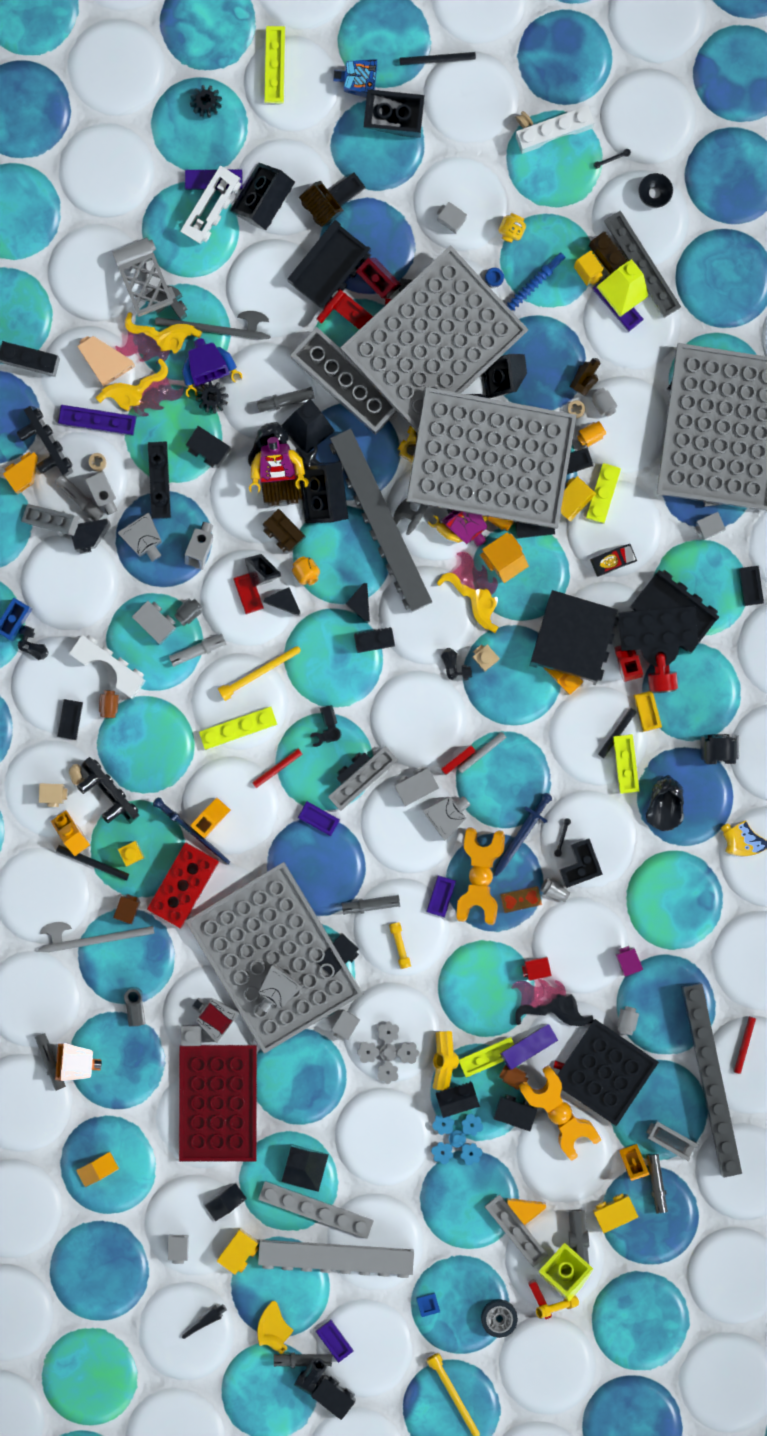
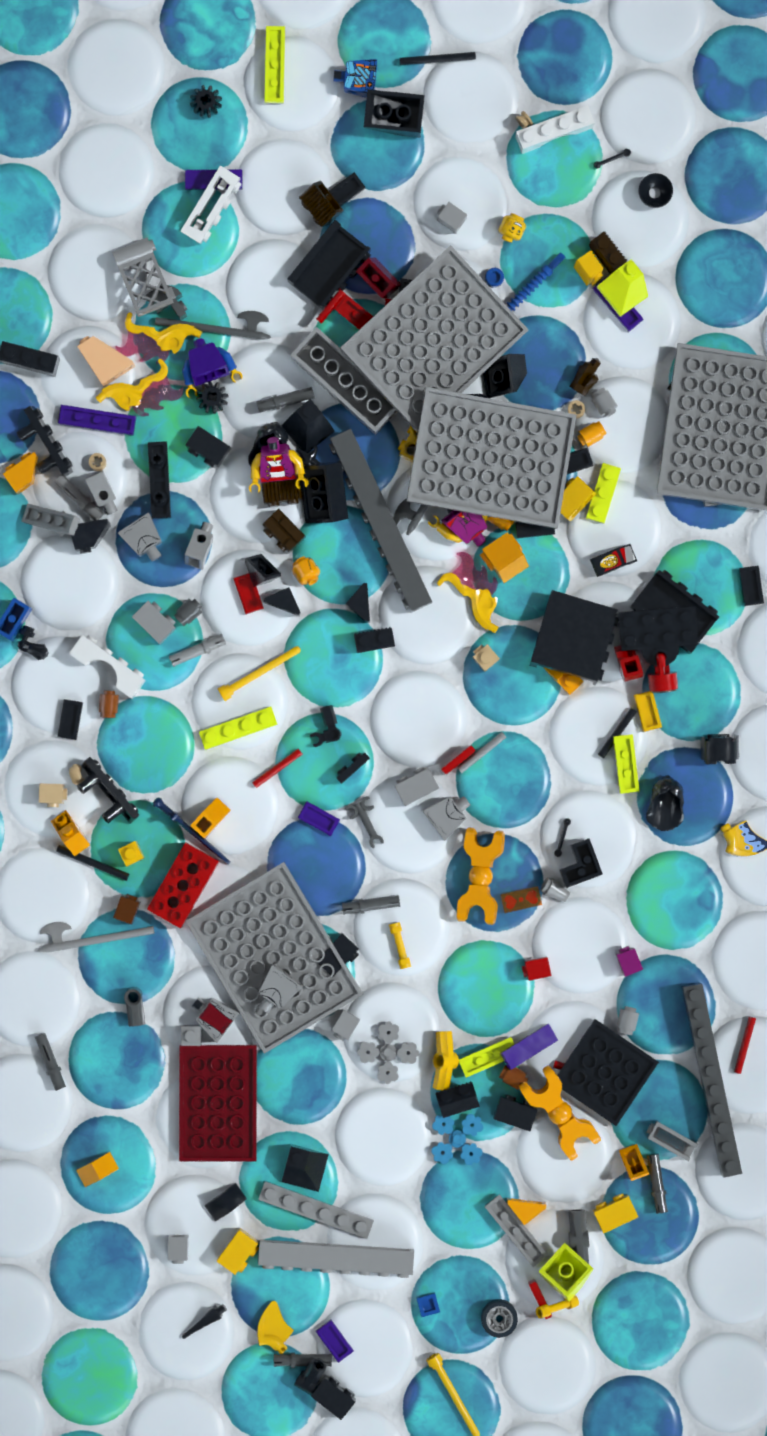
torso [55,1043,102,1081] -> none
black slope [230,163,295,230] -> none
light grey plate [328,746,398,811] -> none
dark purple tile [426,875,456,918] -> none
black piece [441,648,472,681] -> none
dark blue sword [494,793,552,876] -> none
piece [511,979,594,1026] -> none
dark grey plate [604,210,681,318] -> none
light grey brick [694,512,726,540] -> none
none -> dark grey bar [345,796,384,848]

